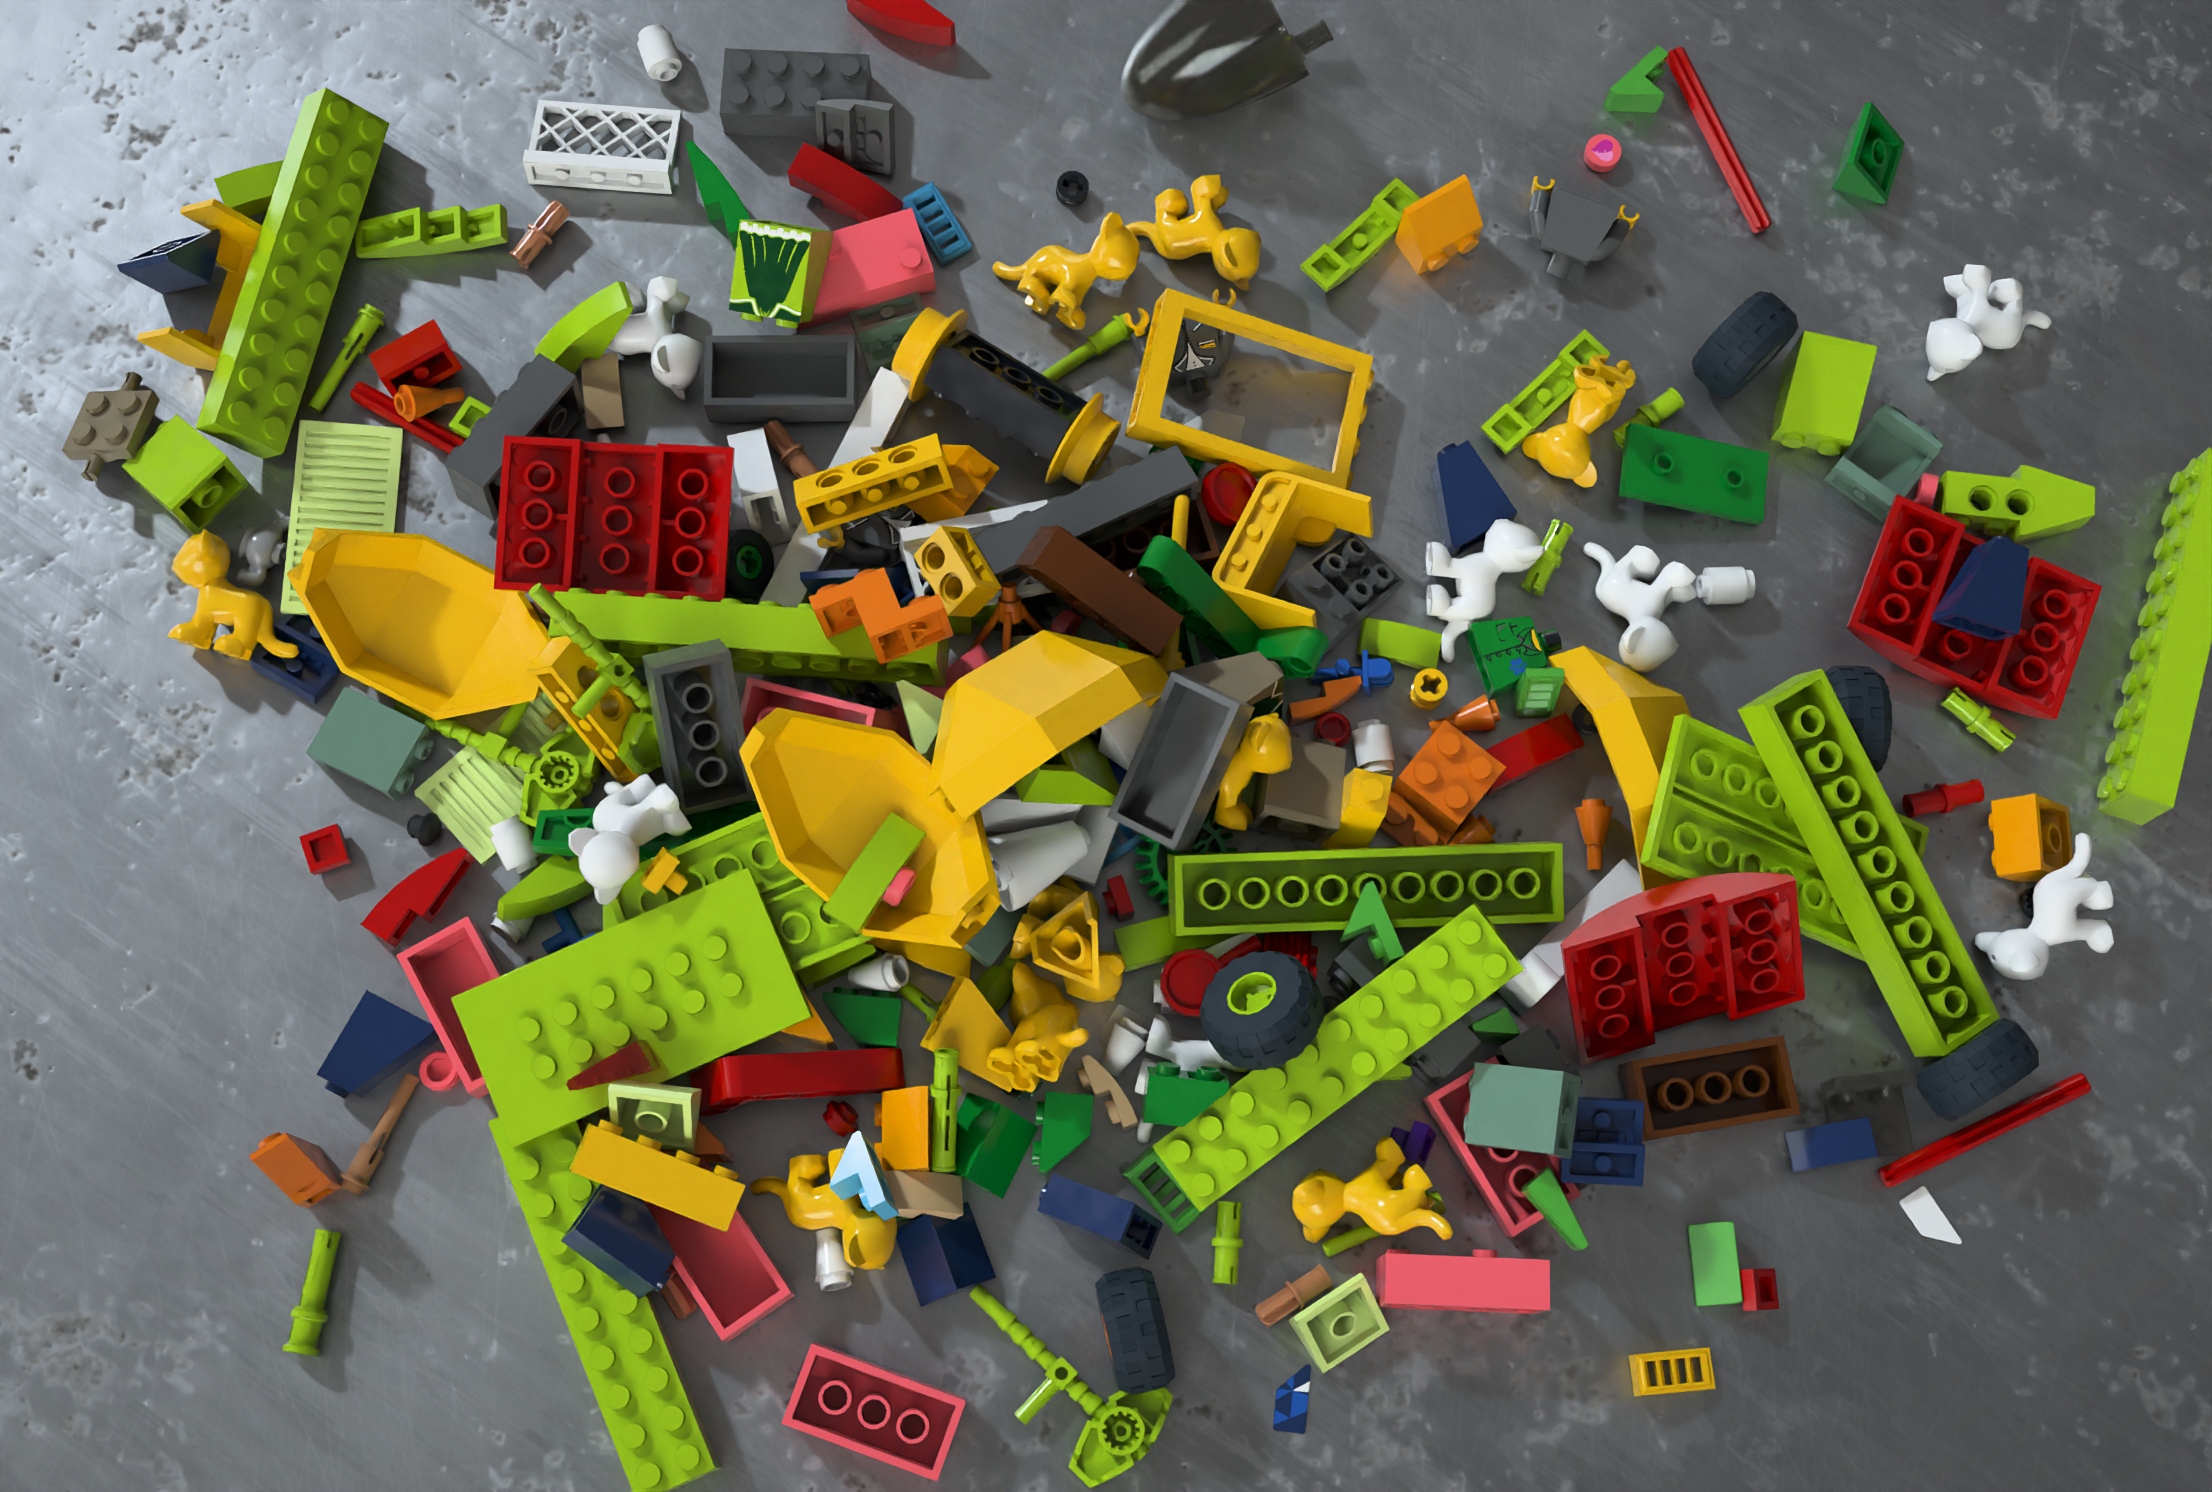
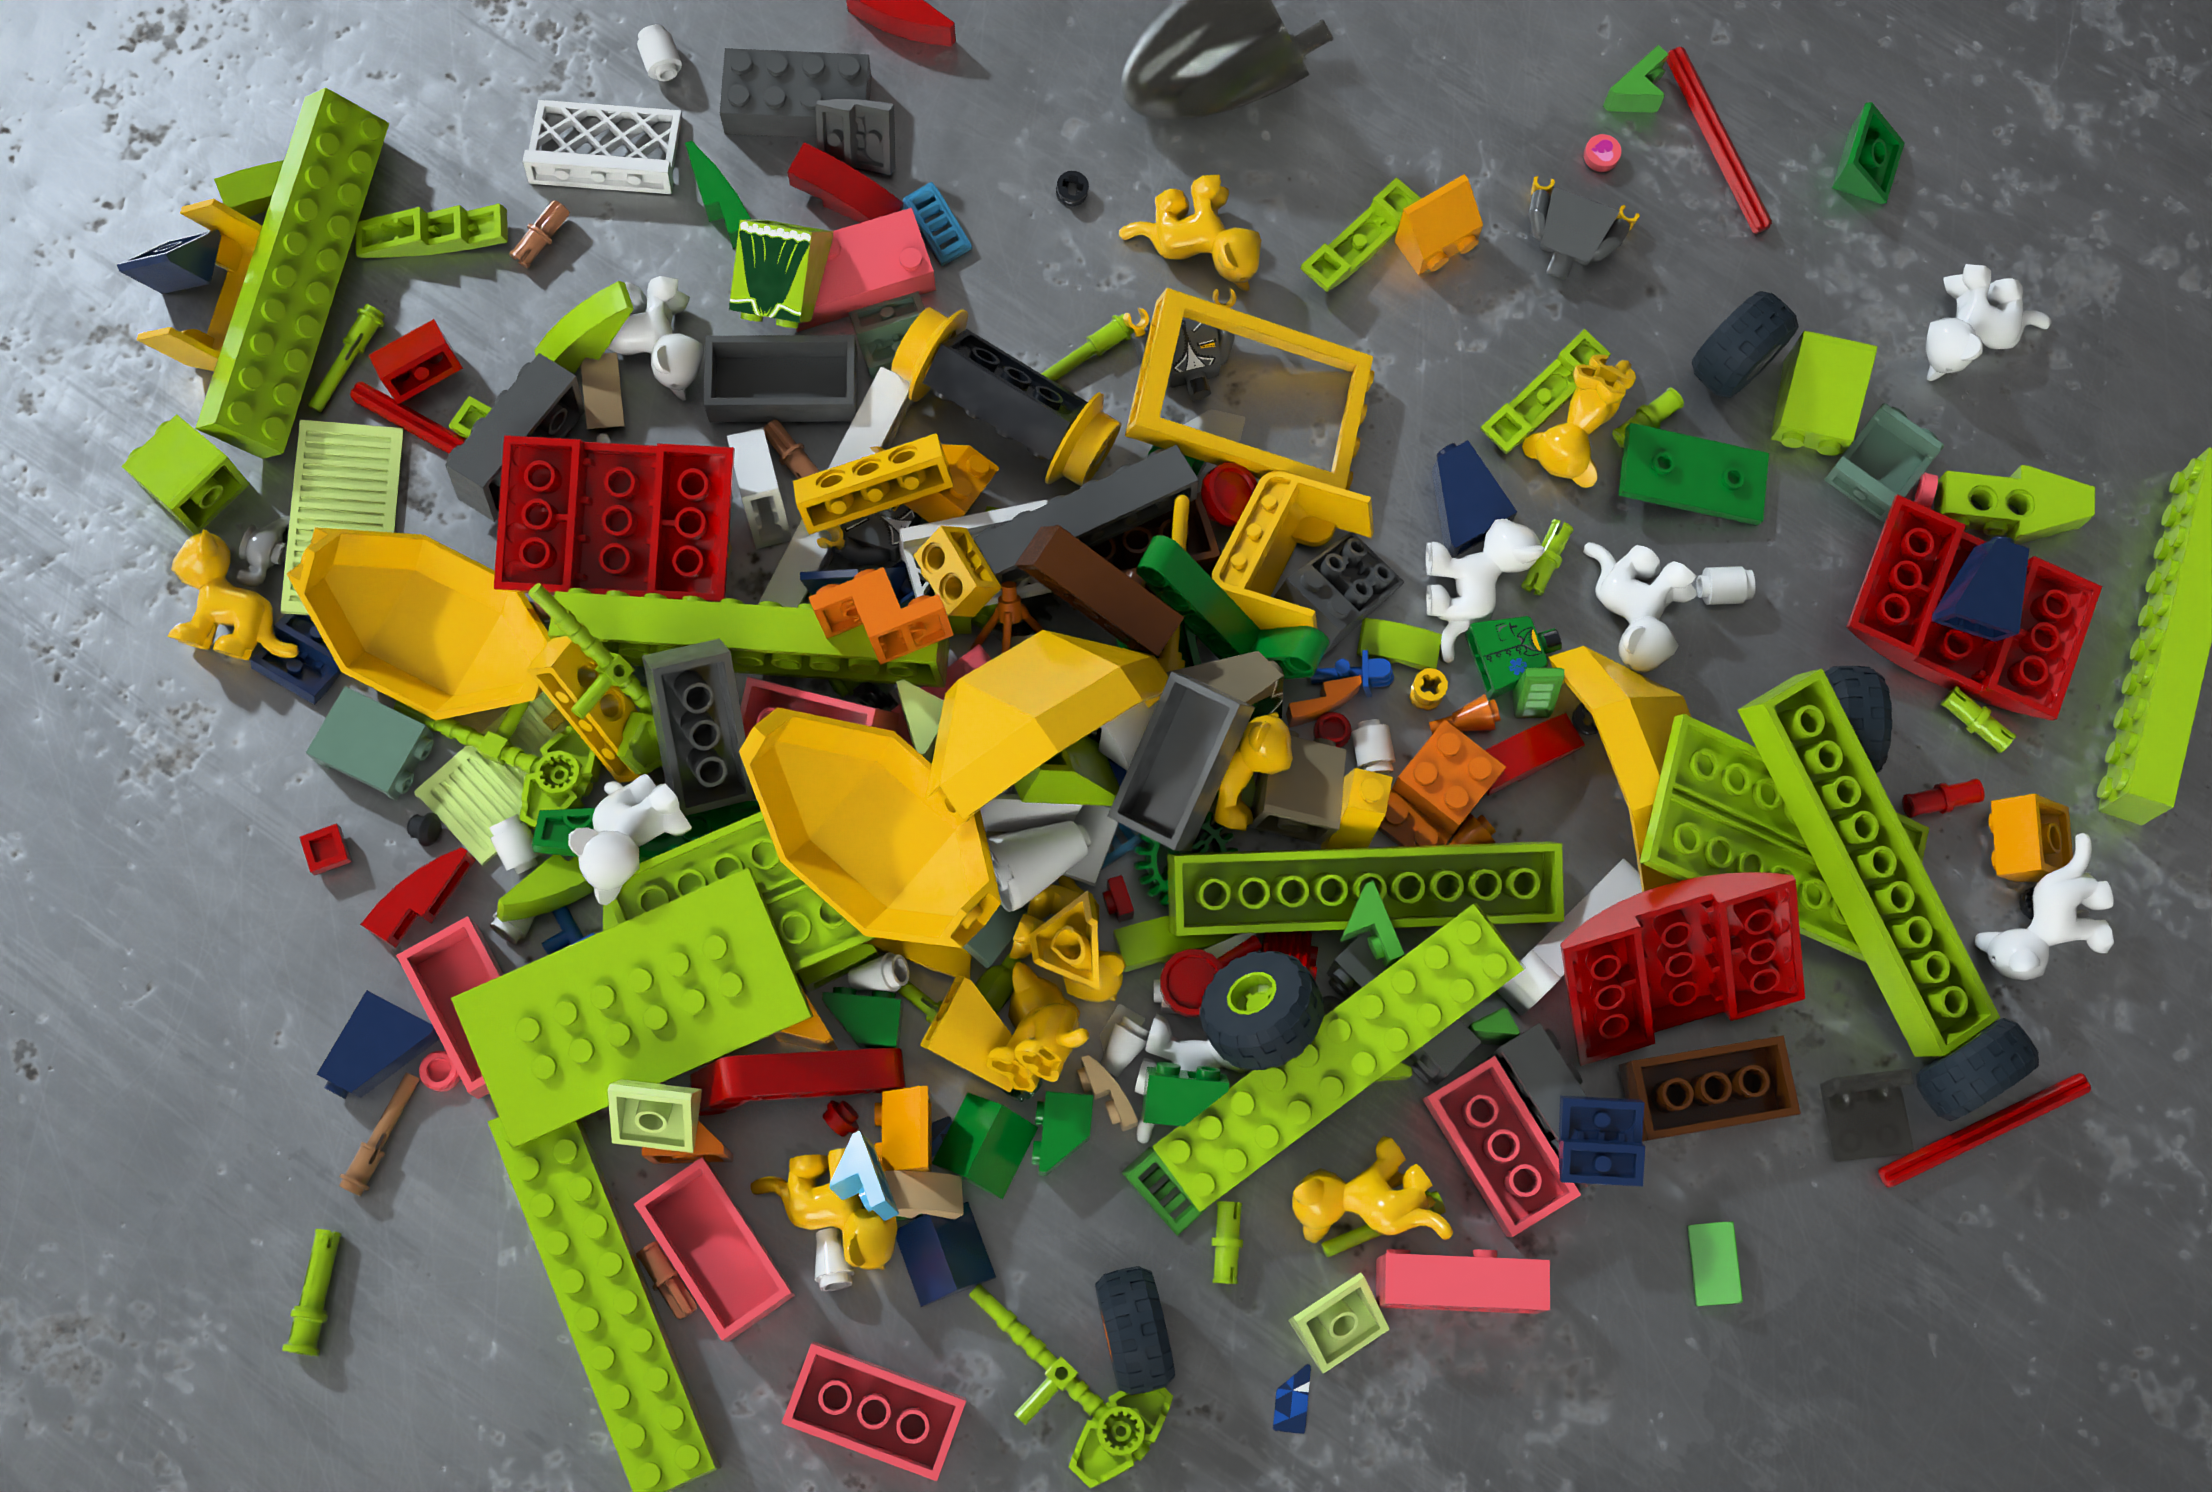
dark tan plate [62,372,160,482] -> none
orange slope [249,1132,341,1209] -> none
orange cone [394,385,465,422] -> none
dark blue slope [561,1183,676,1299] -> none
clear red slope [566,1039,660,1091] -> none
yellow brick [569,1119,746,1232] -> none
yellow tile [639,847,688,895] -> none
black bush [726,529,774,596] -> none
lime slope [823,812,926,935] -> none
coral tile [883,865,917,907] -> none
lime pin [929,1048,962,1172] -> none
yellow animal [992,212,1140,330] -> none
dark blue slope [1037,1173,1163,1260] -> none
coral tile [1049,609,1081,636] -> none
nougat axle [1255,1265,1333,1327] -> none
dark purple tile [1390,1120,1437,1170] -> none
sand green panel [1463,1062,1581,1159] -> none
bright green slope [1521,1167,1589,1250] -> none
orange cone [1575,799,1613,870] -> none
yellow slope [1628,1347,1716,1397] -> none
red plate [1739,1268,1779,1311] -> none
dark blue slope [1783,1117,1878,1173] -> none
white sticker [1900,1186,1962,1244] -> none

